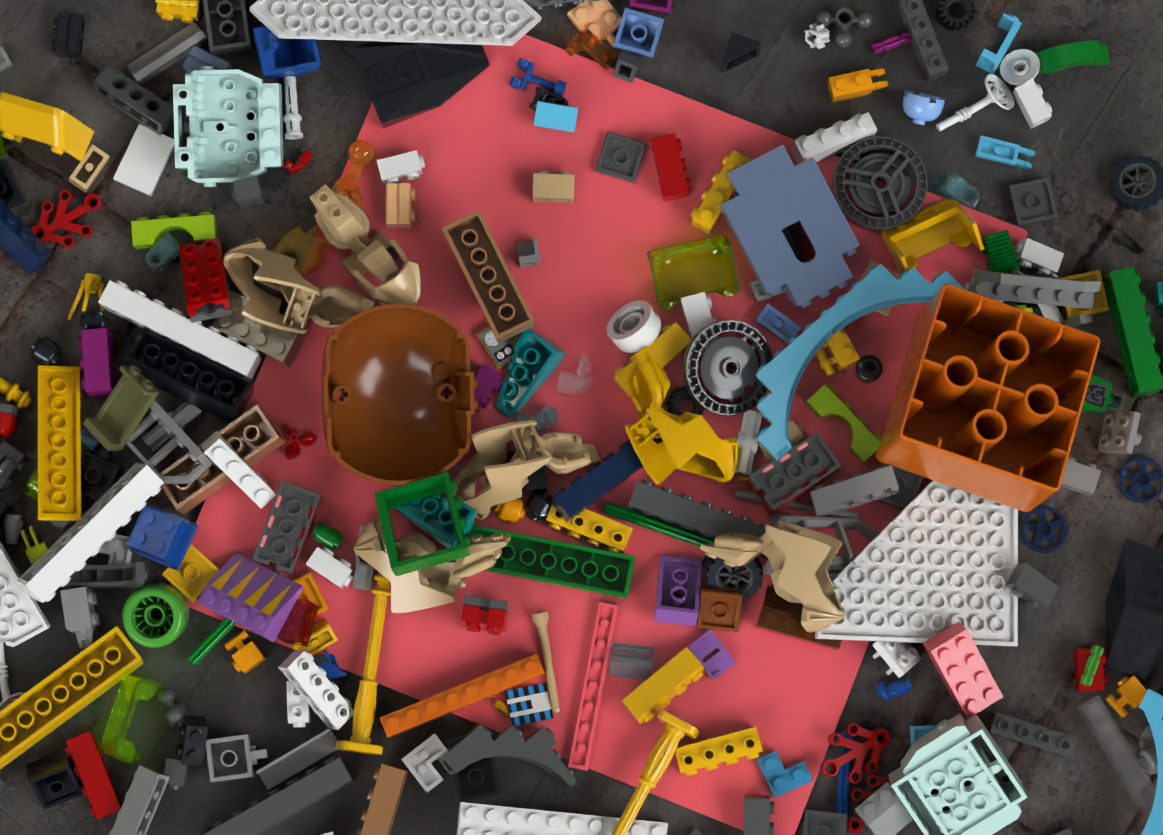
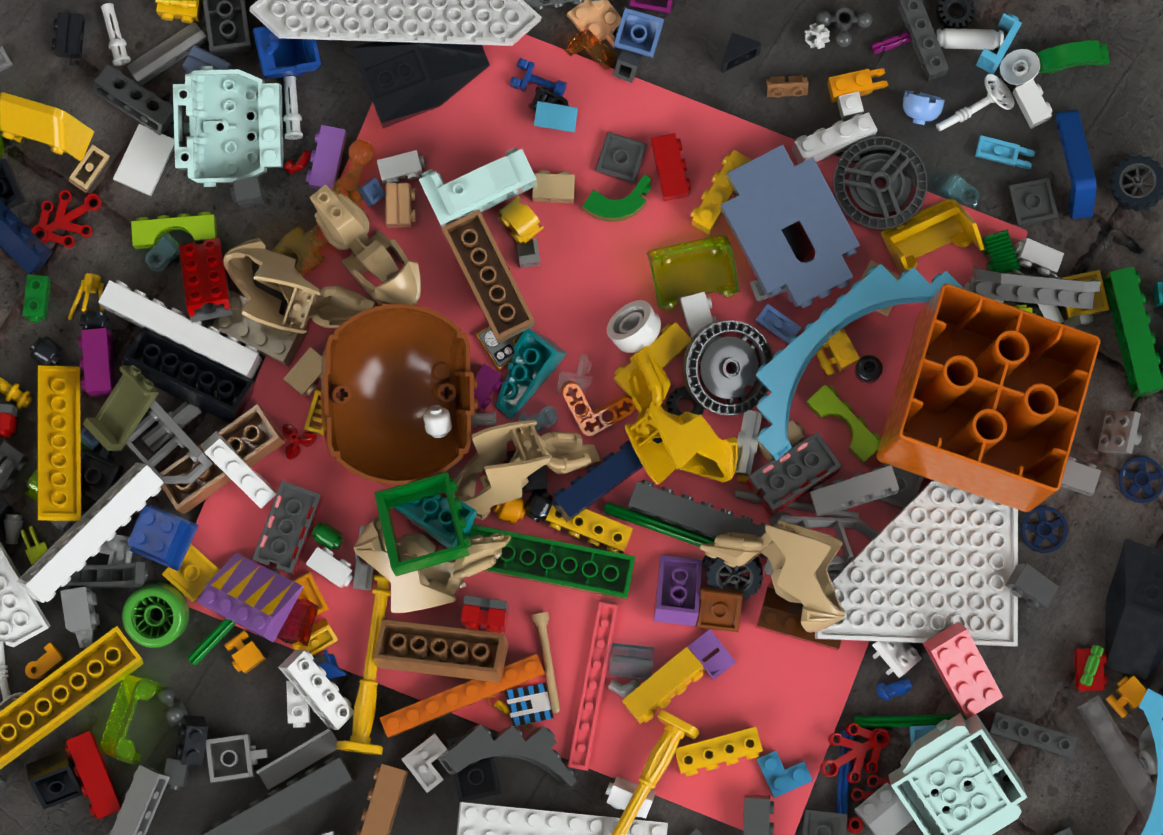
torso [1081,374,1122,415] -> none
none -> green brick [23,274,51,323]
none -> light orange leg [25,642,66,680]
none -> white pin [101,3,131,66]
none -> tan brick [283,347,323,397]
none -> yellow slope [304,388,337,435]
none -> medium lavender brick [306,125,347,192]
none -> medium blue plate [358,177,386,207]
none -> medium nougat brick [373,619,509,683]
none -> light aqua piece [419,148,538,227]
none -> white head [423,405,452,438]
none -> white pin [471,411,496,428]
none -> yellow brick [497,196,544,244]
none -> orange beam [561,381,635,436]
none -> green arch [582,174,652,222]
none -> white brick [605,776,656,819]
none -> light grey arm [608,679,640,697]
none -> medium nougat hinge [766,75,809,98]
none -> white brick [837,92,864,121]
none -> green axle [853,714,978,728]
none -> white axle [936,28,1004,50]
none -> blue beam [1056,110,1097,220]

